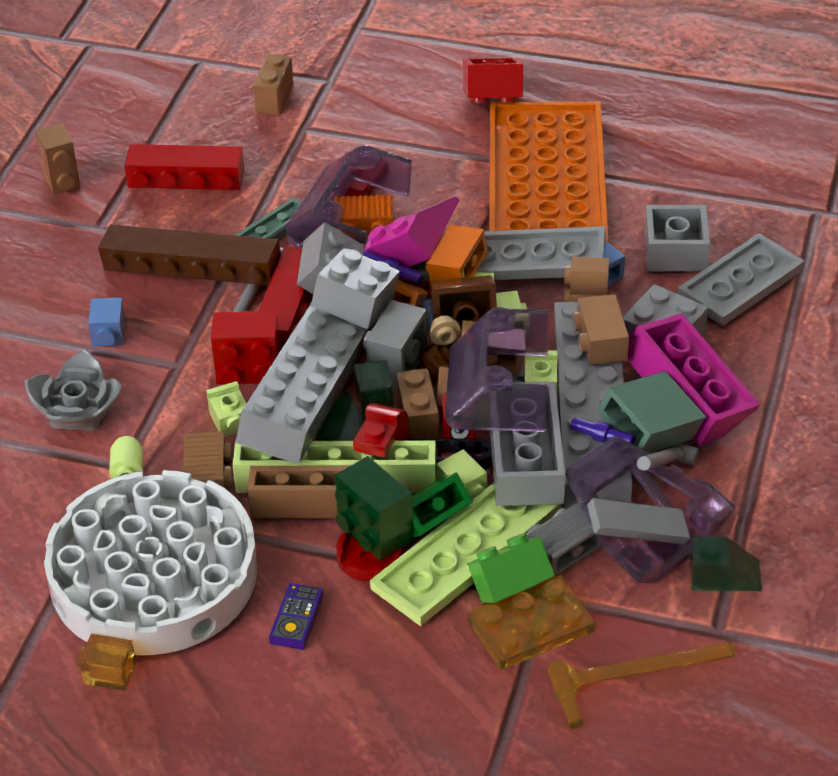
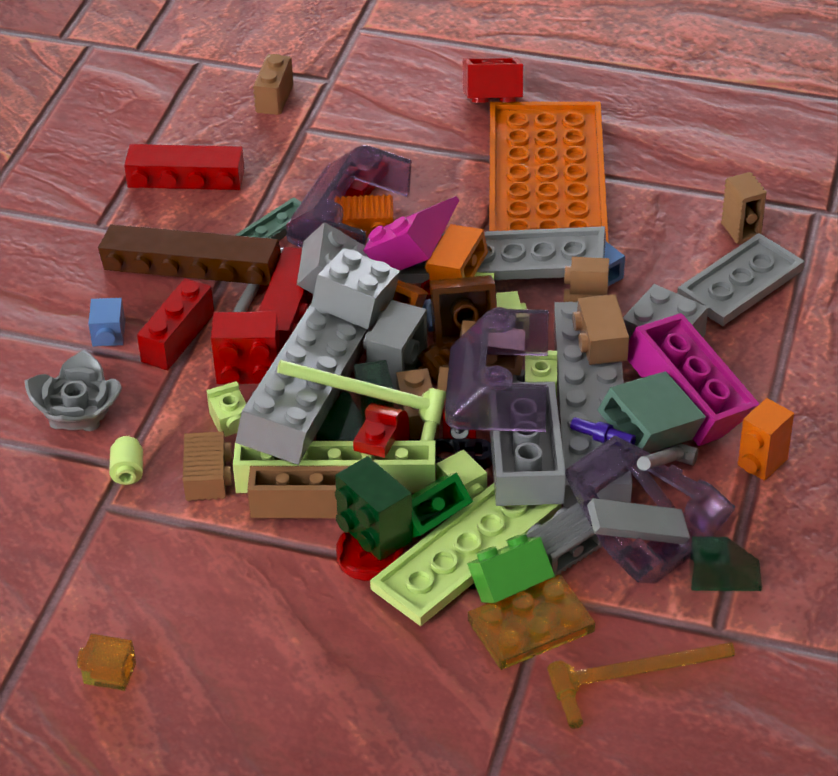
medium nougat brick [35,123,81,195] -> none
white brick [44,470,257,656] -> none
tile [269,583,323,650] -> none
dark purple bar [363,250,422,285] -> none
tan plate [429,316,461,345] -> none
light grey brick [644,205,710,272] -> none
none -> red brick [137,278,214,371]
none -> yellowish green bar [277,360,447,441]
none -> medium nougat brick [721,172,767,245]
none -> orange brick [738,398,794,481]

